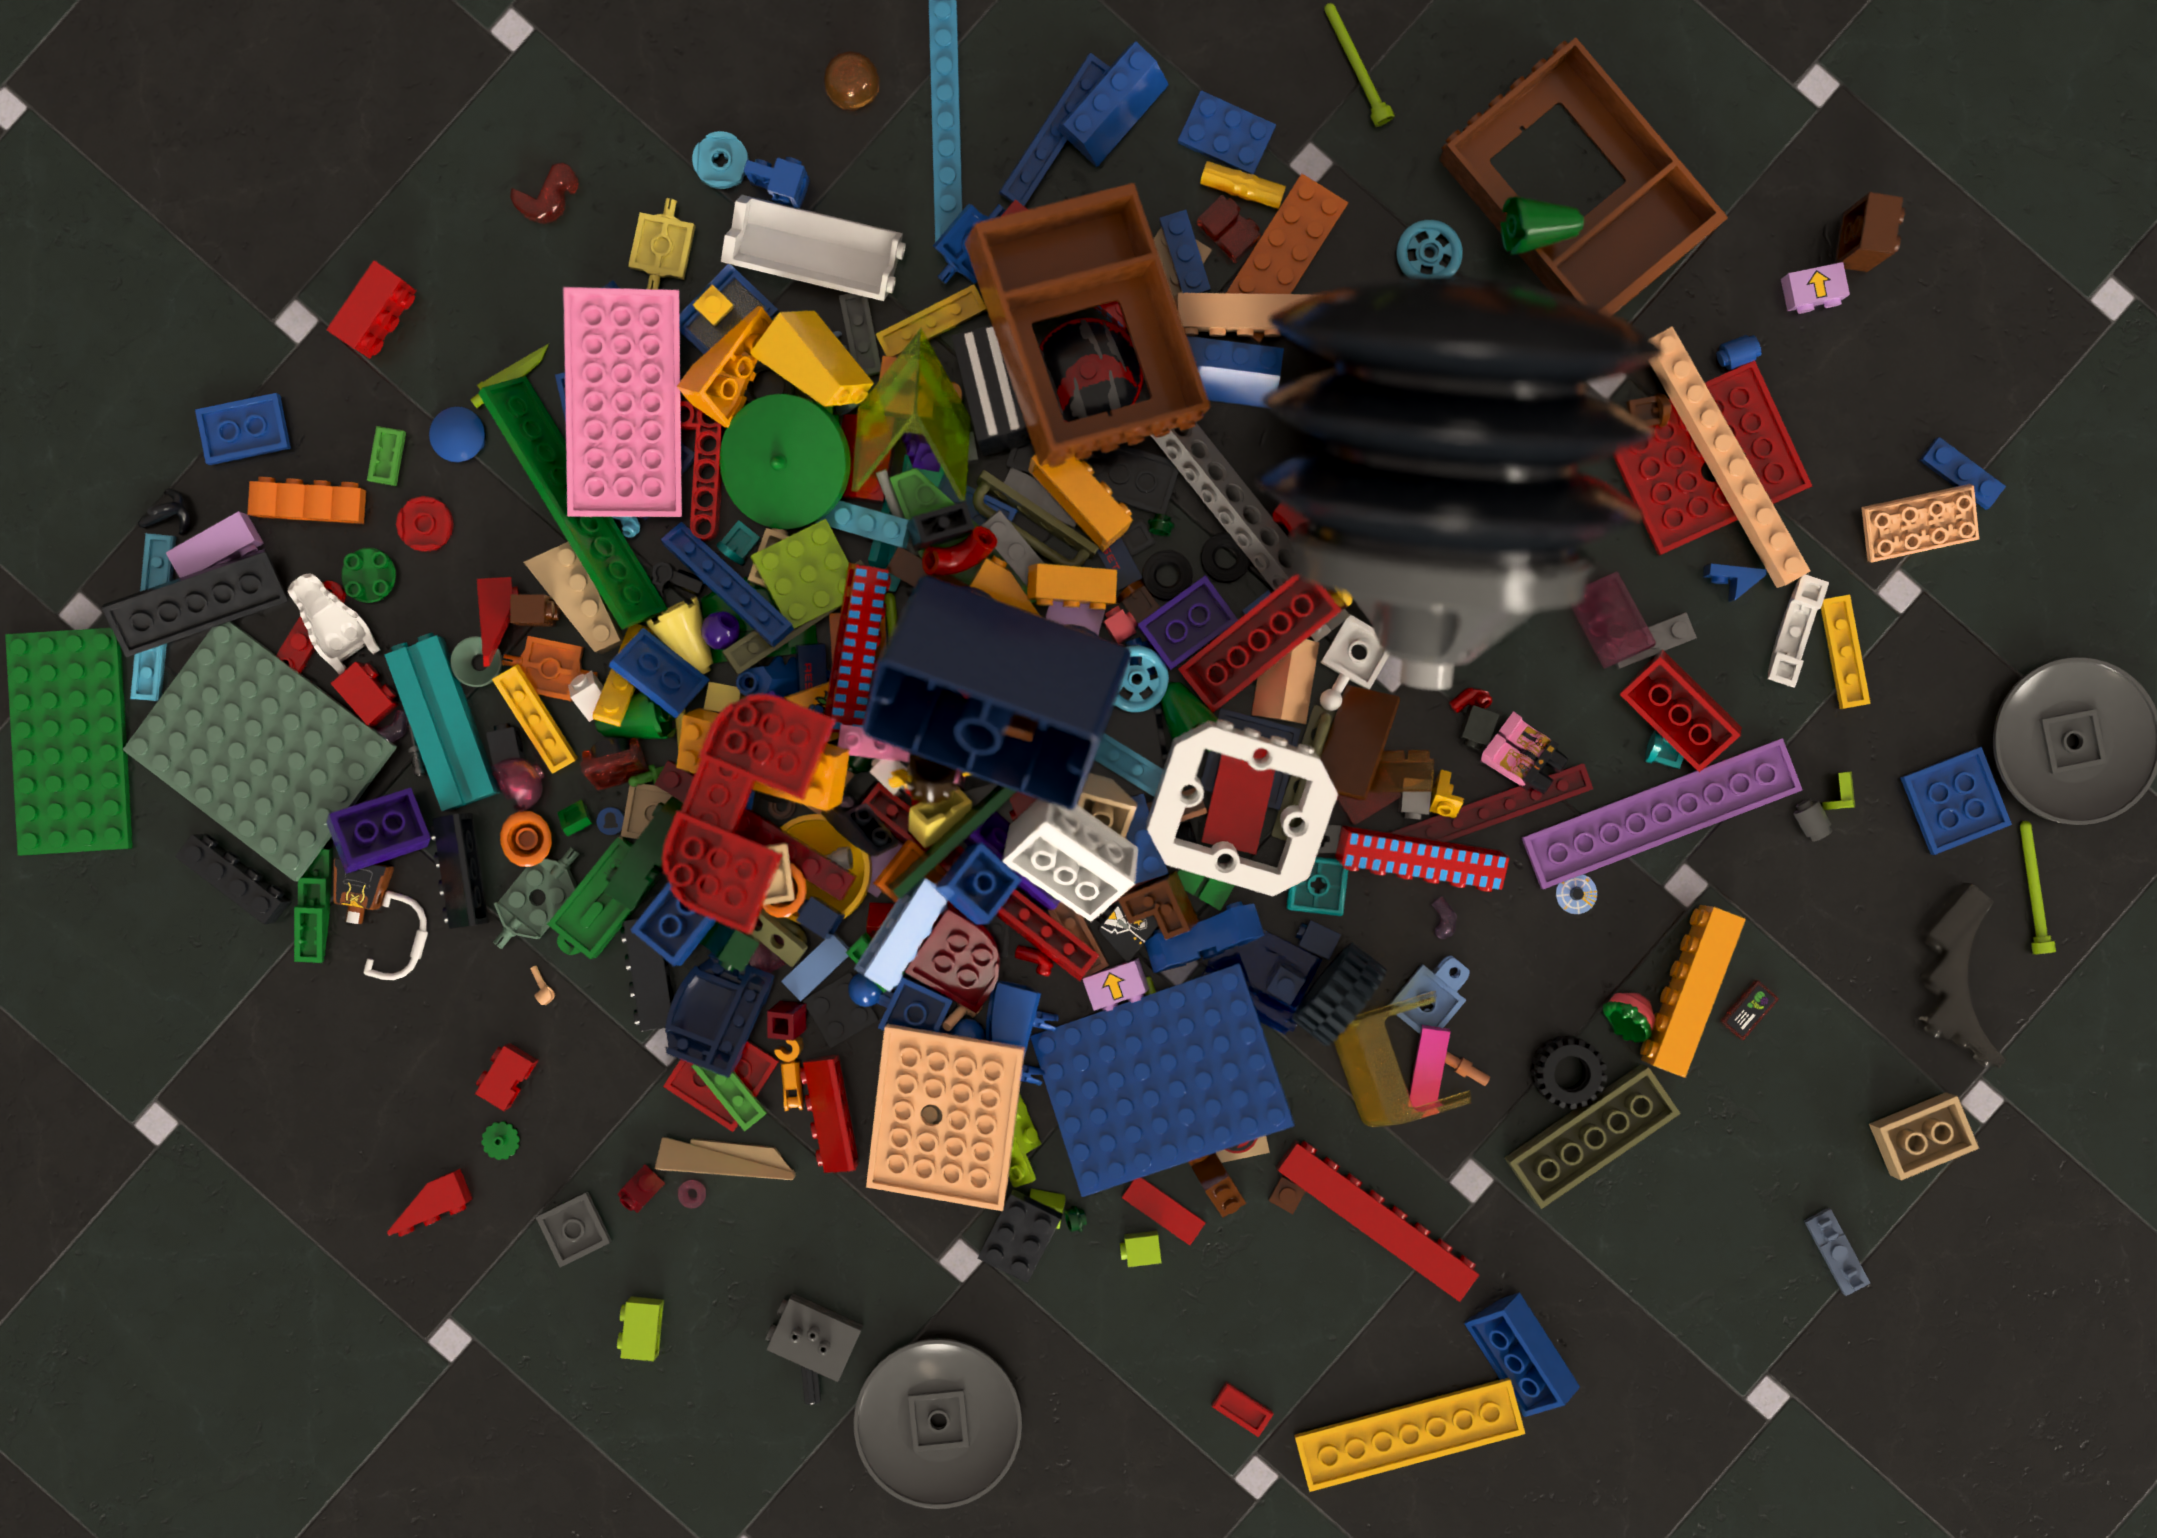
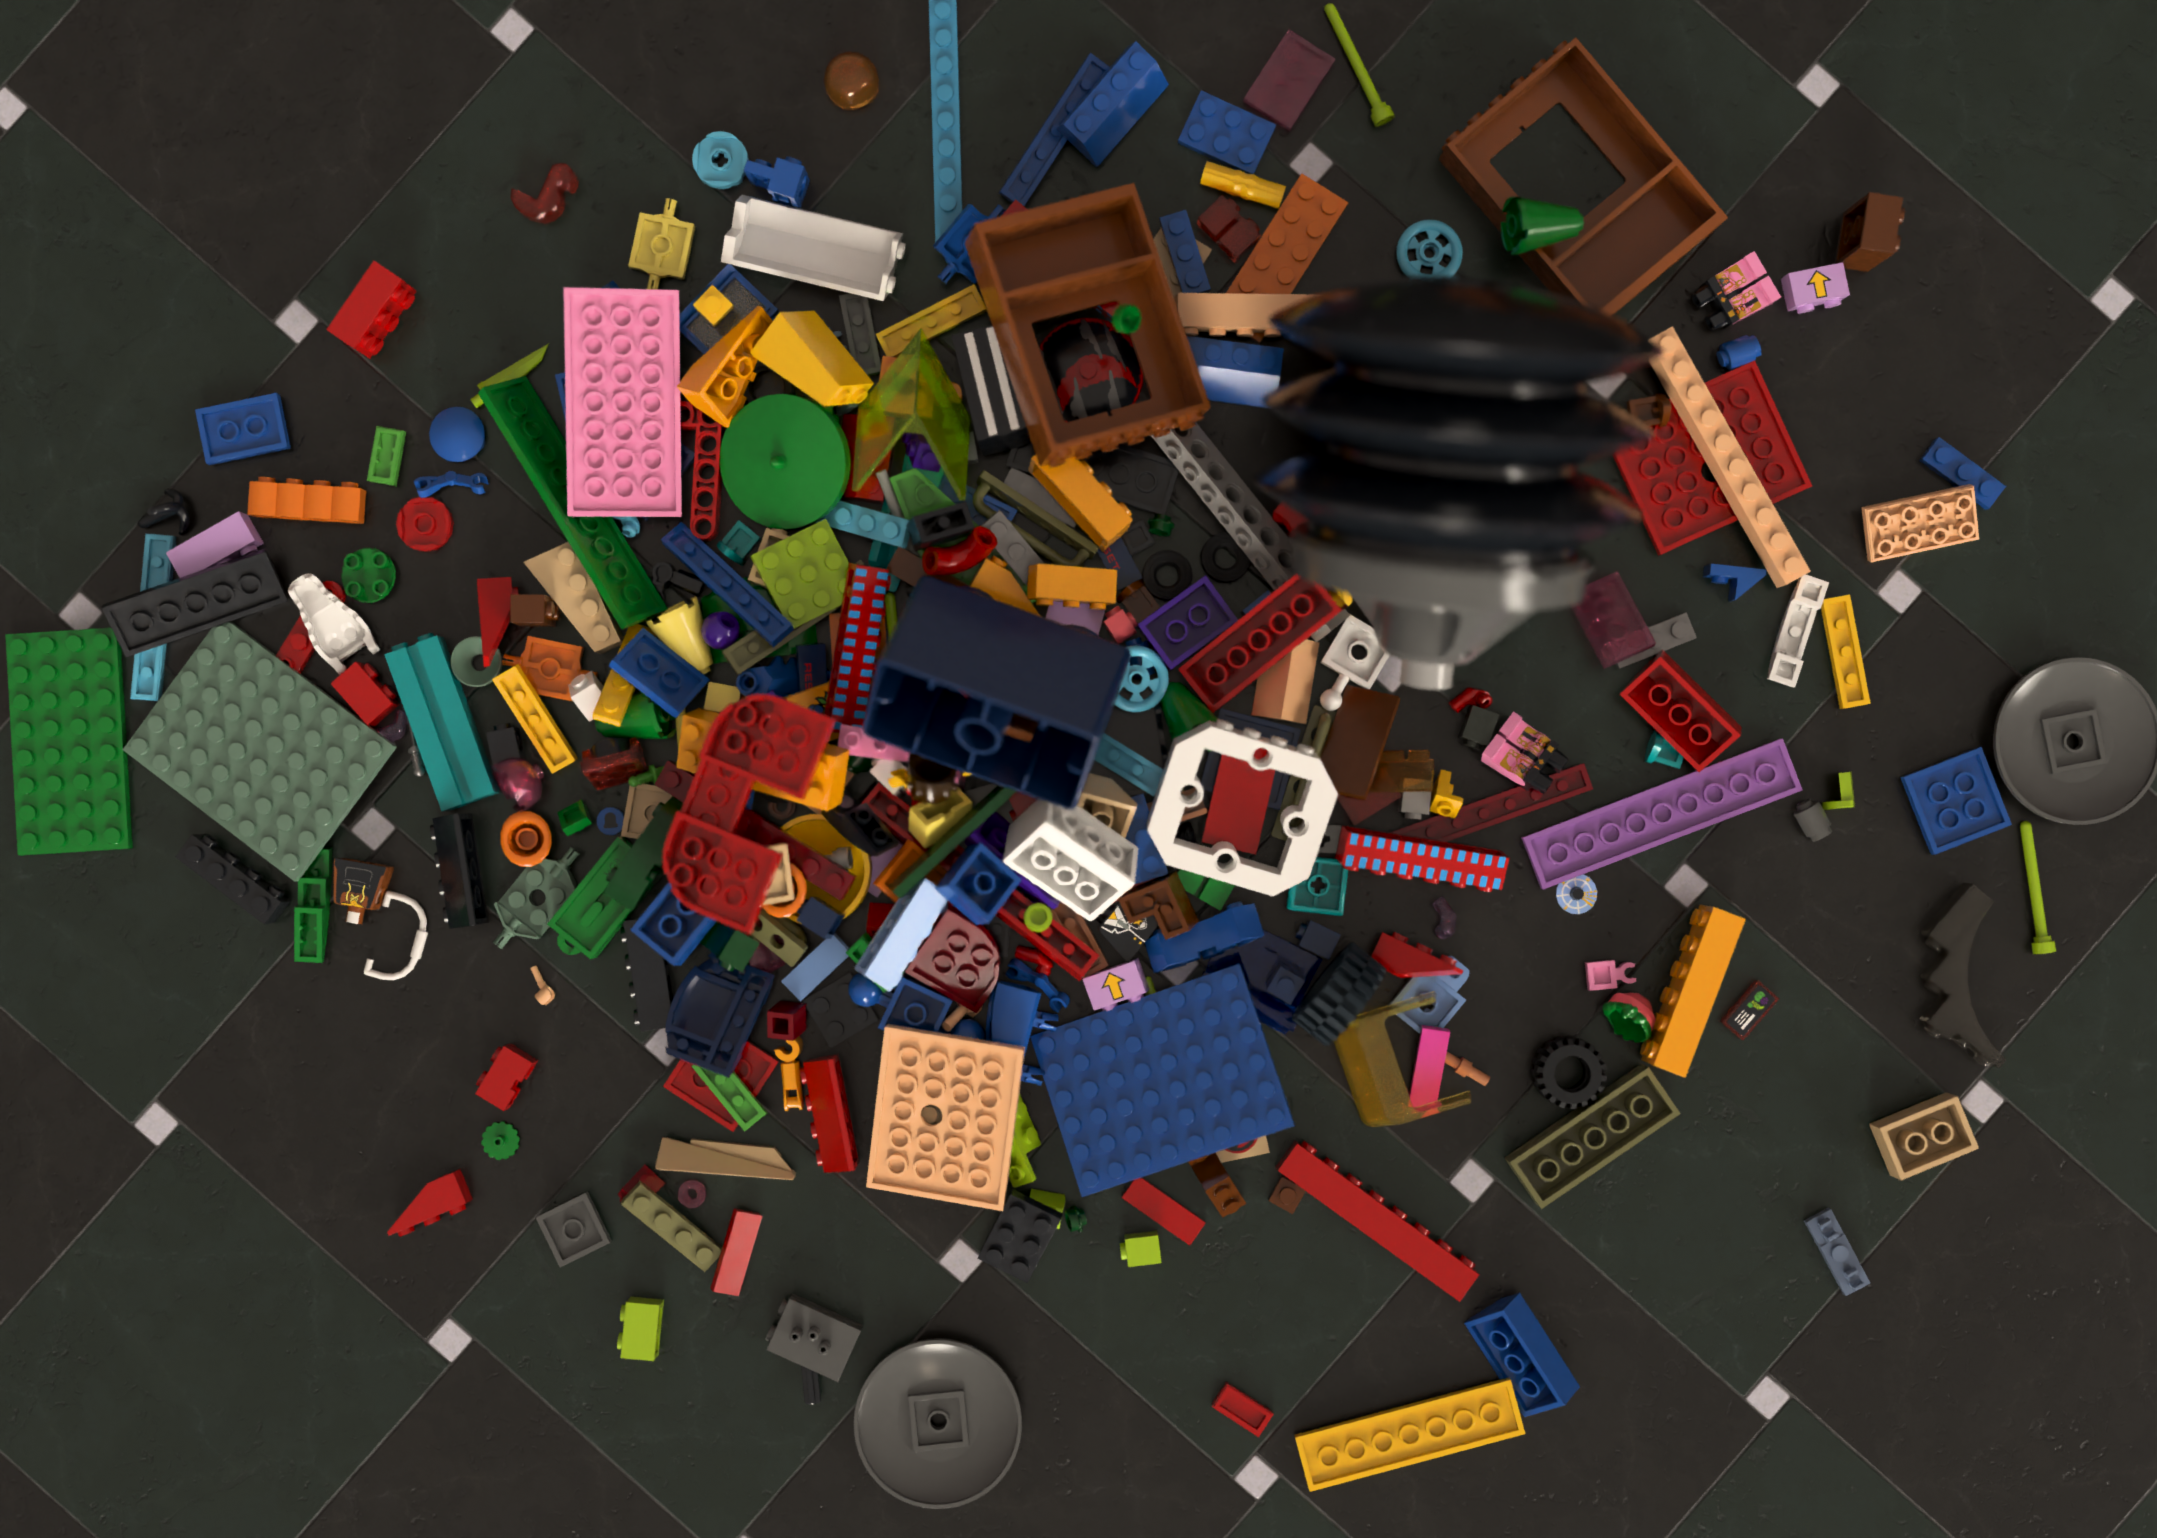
dark purple brick [326,788,431,874] -> none
none -> blue piece [414,471,489,498]
none -> olive plate [621,1180,722,1272]
none -> tile [710,1209,762,1296]
none -> blue piece [1005,959,1070,1013]
none -> lime tile [1024,903,1052,932]
none -> green tile [1112,304,1141,334]
none -> clear pink plate [1243,29,1335,131]
none -> red slope [1371,932,1464,978]
none -> bright pink plate [1585,960,1636,991]
none -> hips [1691,251,1781,331]

